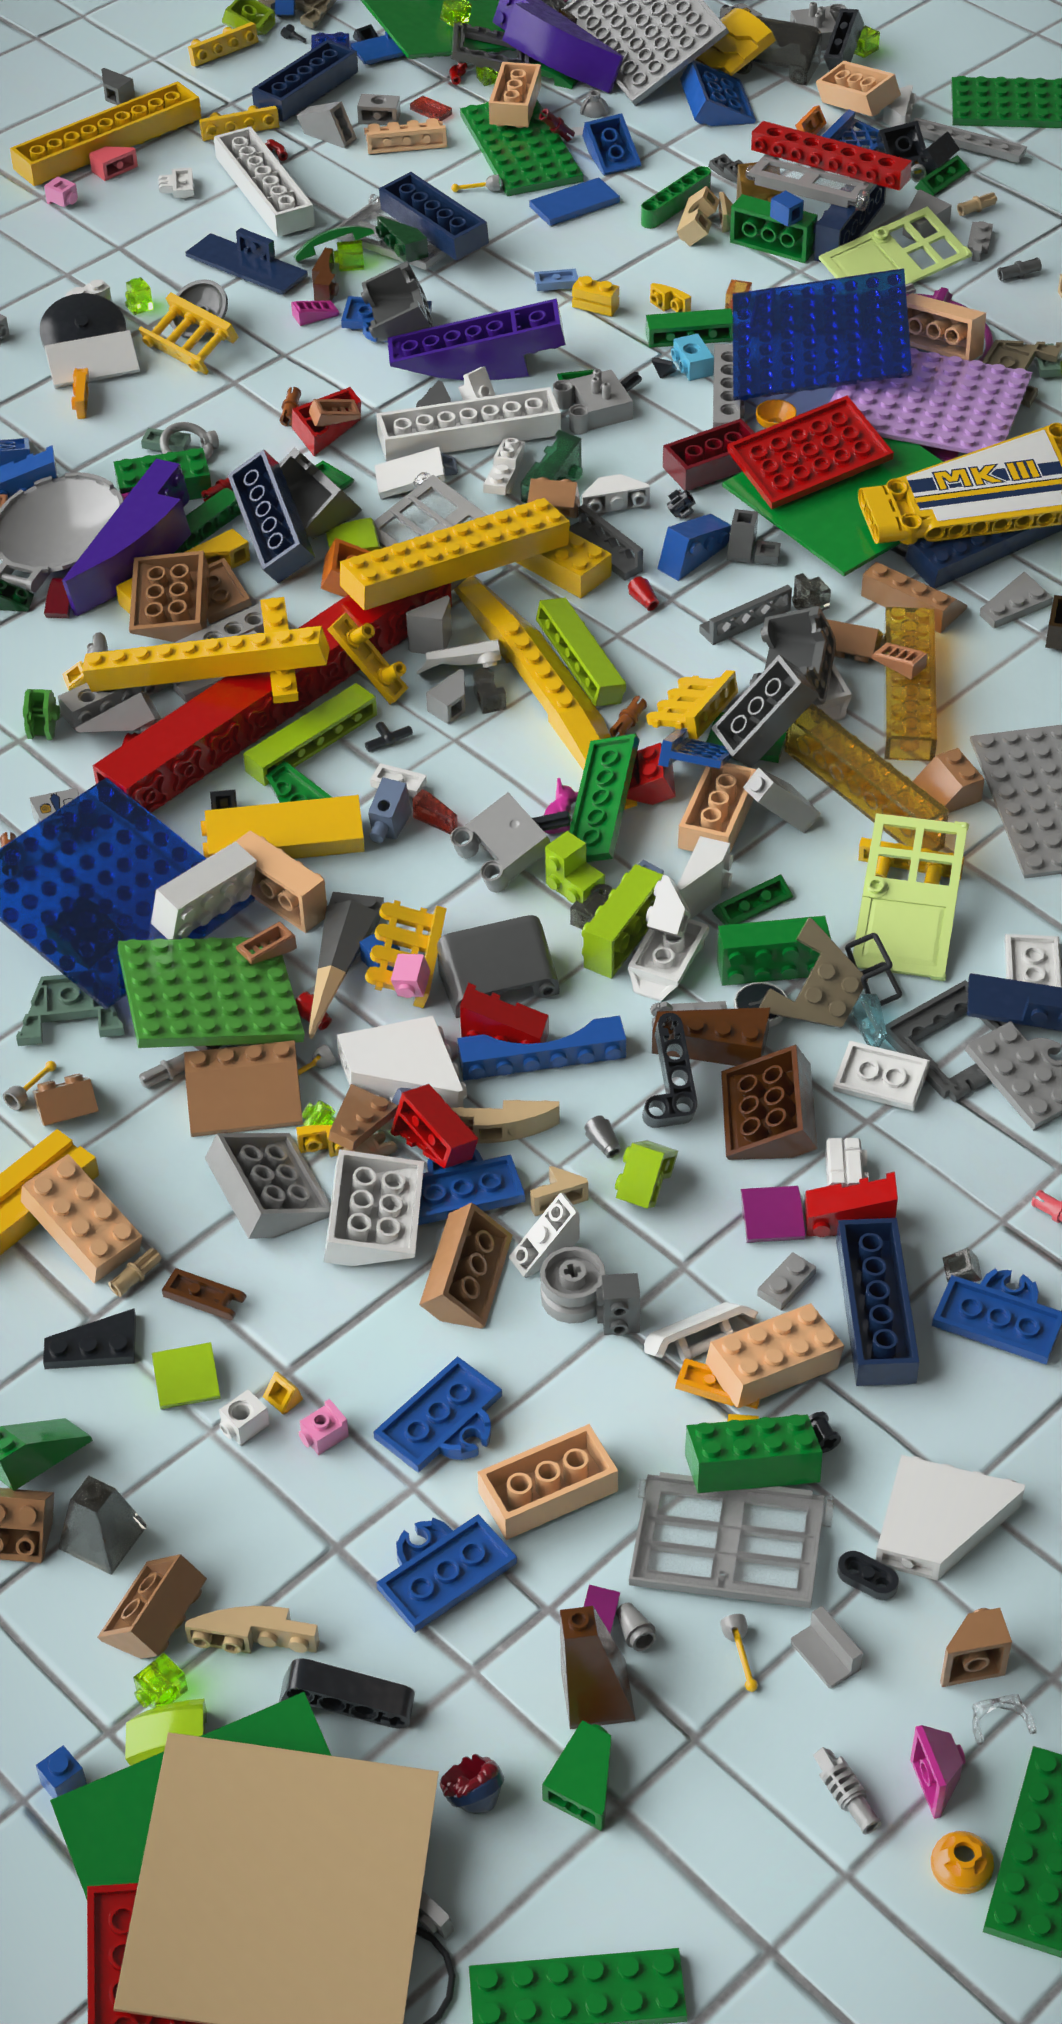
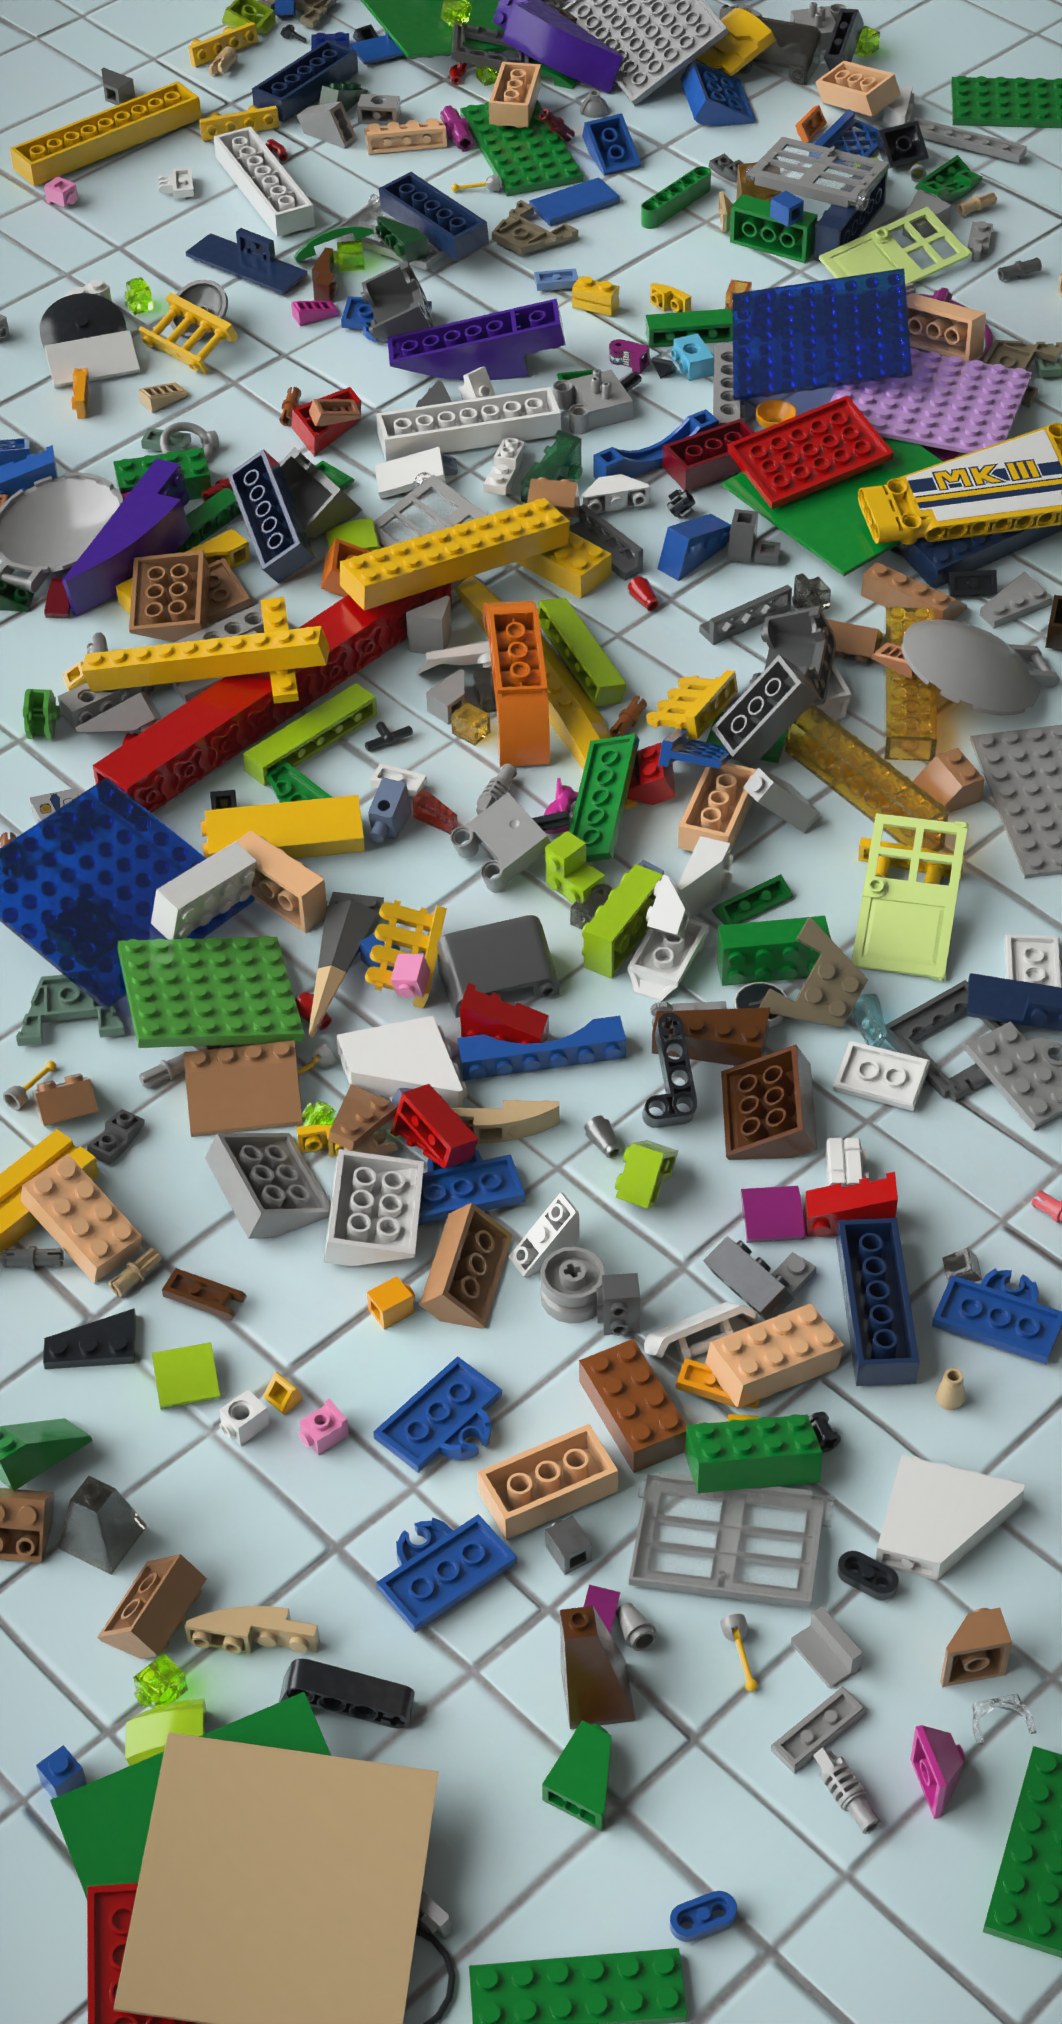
coral slope [89,146,138,181] -> none
nougat slope [236,921,297,964] -> none
yellow plate [327,613,409,705] -> none
clear red tile [410,95,452,121] -> none
hair [440,1754,504,1814] -> none
tan slope [530,1166,588,1216] -> none
tan arch [676,186,720,247] -> none
red brick [751,121,912,191] -> none
black piece [845,933,902,1009] -> none
black hinge [917,131,960,175] -> none
light orange piece [931,1831,994,1894] -> none
none -> dark grey pin [2,1246,64,1270]
none -> dark grey slope [87,1109,145,1165]
none -> tan slope [138,382,188,413]
none -> tan hinge [208,46,238,76]
none -> dark green slope [319,82,368,112]
none -> light orange brick [367,1276,415,1329]
none -> magenta piece [440,105,474,152]
none -> clear yellow brick [451,702,491,746]
none -> light grey hinge [476,764,517,815]
none -> orange slope [482,600,550,767]
none -> dark tan wing [492,200,578,255]
none -> flat silver brick [545,1516,592,1575]
none -> dark orange brick [579,1339,686,1473]
none -> blue arch [593,409,719,480]
none -> magenta leg [609,339,650,374]
none -> blue plate [670,1891,737,1942]
none -> brick [703,1236,794,1321]
none -> light grey tile [771,1686,866,1773]
none -> light grey dish [901,619,1060,715]
none -> green slope [921,169,983,201]
none -> tan cone [935,1368,966,1410]
none -> black plate [948,570,997,597]

